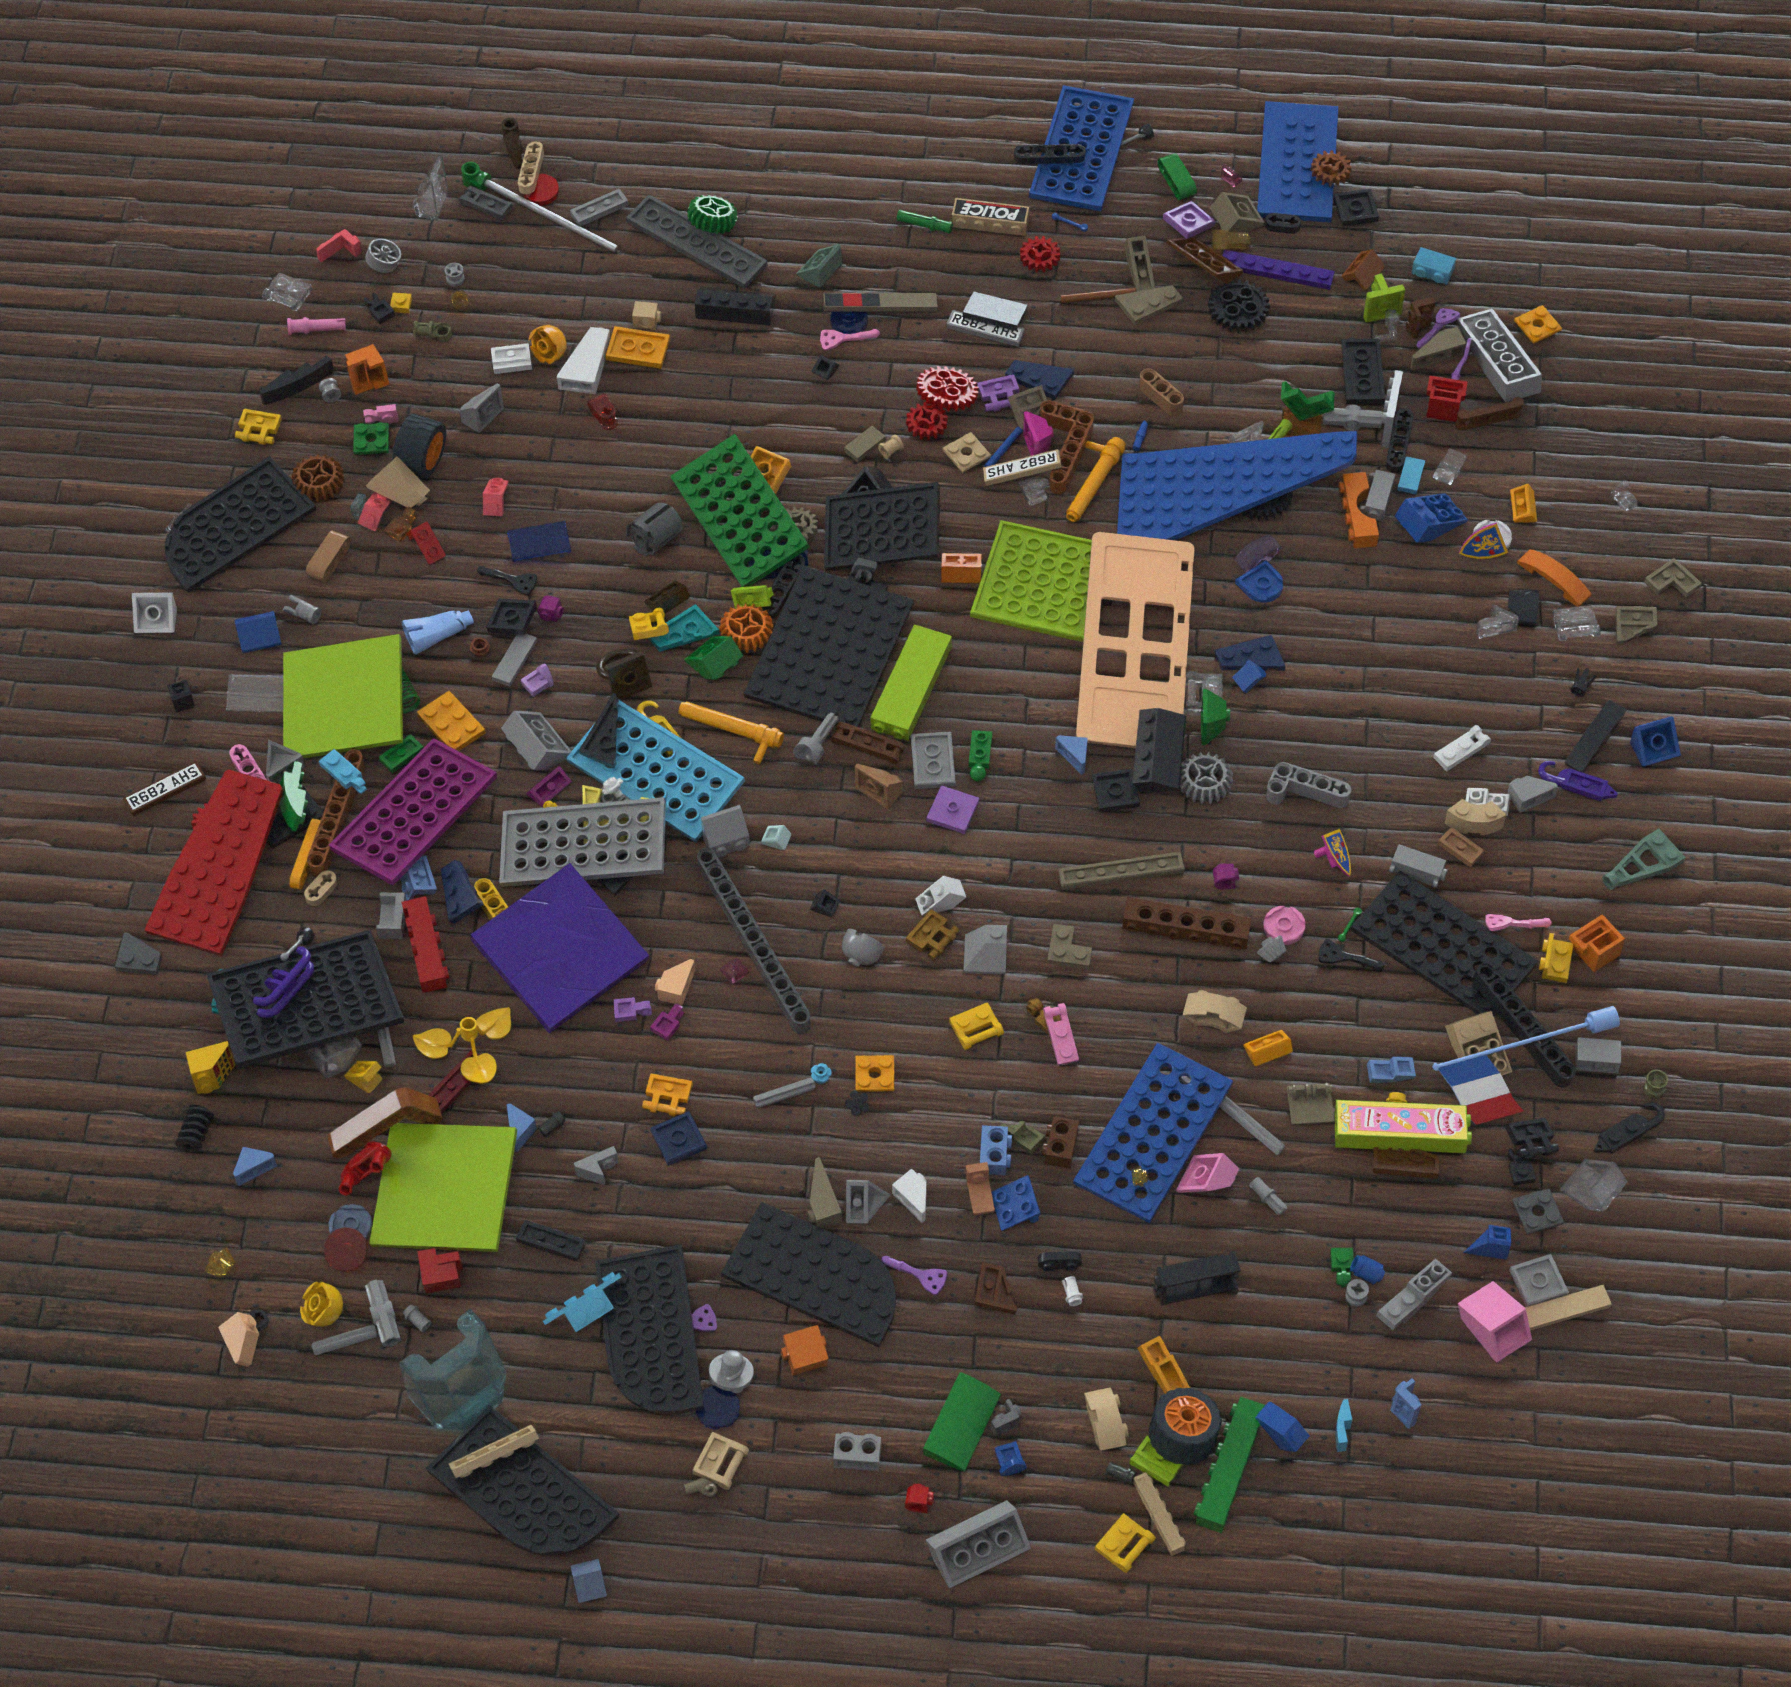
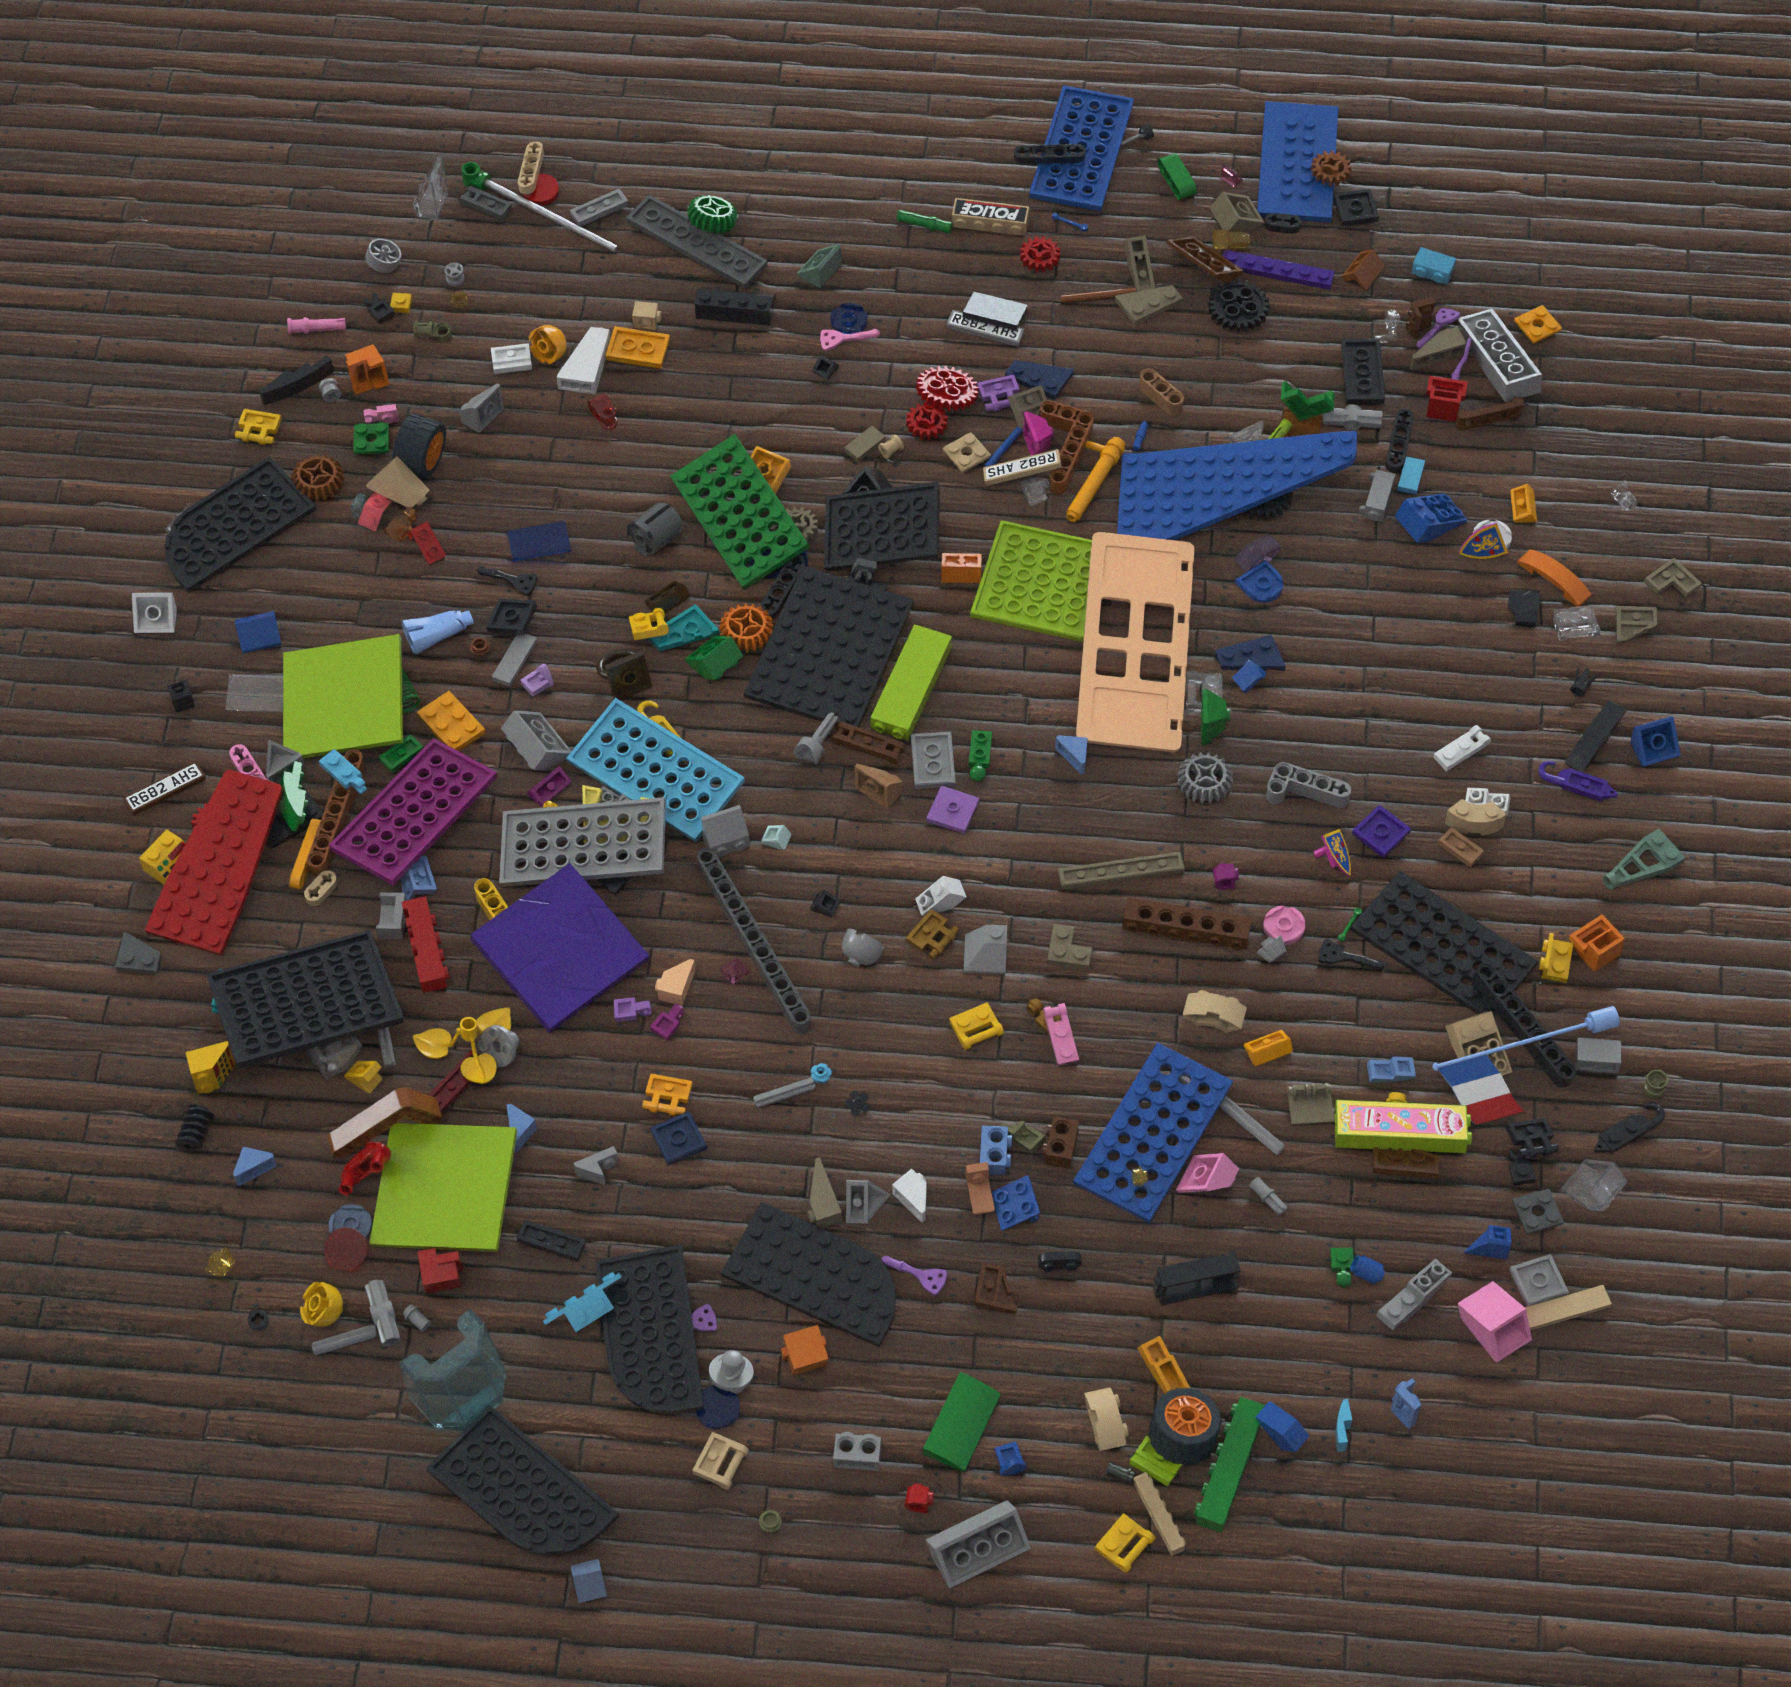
light nougat slope [218,1312,259,1367] -> none
dark purple piece [253,946,314,1018] -> none
clear plate [262,273,312,311] -> none
hinge [280,927,315,961] -> none
light grey hinge [283,594,322,624] -> none
medium nougat beam [306,530,351,582] -> none
coral bracket [316,229,361,262] -> none
dark blue wing [441,860,484,924] -> none
tan plate [449,1425,539,1478] -> none
coral bracket [483,478,508,516] -> none
dark brown piece [501,118,522,169] -> none
magenta plate [537,596,564,622] -> none
pearl dark grey pin [537,1111,566,1138] -> none
black wing [579,693,619,769] -> none
white plant [602,777,623,798] -> none
light orange cylinder [678,701,784,764] -> none
dark tan arm [684,1478,718,1497] -> none
lime plate [731,585,774,609] -> none
dark tan tile [823,293,938,311] -> none
light orange piece [856,1055,894,1092] -> none
flat silver bracket [991,1399,1021,1437] -> none
white pin [1062,1276,1083,1306] -> none
black plate [1092,769,1140,813] -> none
black slope [1132,708,1186,794] -> none
medium lavender plate [1163,201,1216,239] -> none
orange arch [1338,472,1379,548] -> none
light grey wheel [1345,1279,1369,1307] -> none
lime bracket [1363,274,1405,323] -> none
light grey wing [1381,370,1403,448] -> none
light grey brick [1389,844,1448,888] -> none
clear slope [1433,448,1467,486] -> none
clear slope [1476,605,1519,638] -> none
bright pink piece [1486,914,1552,931] -> none
light grey slope [1507,776,1558,813] -> none
none -> yellow slope [139,829,186,885]
none -> light grey plate [478,1025,519,1068]
none -> olive plate [759,1510,782,1533]
none -> dark purple plate [1352,805,1411,858]

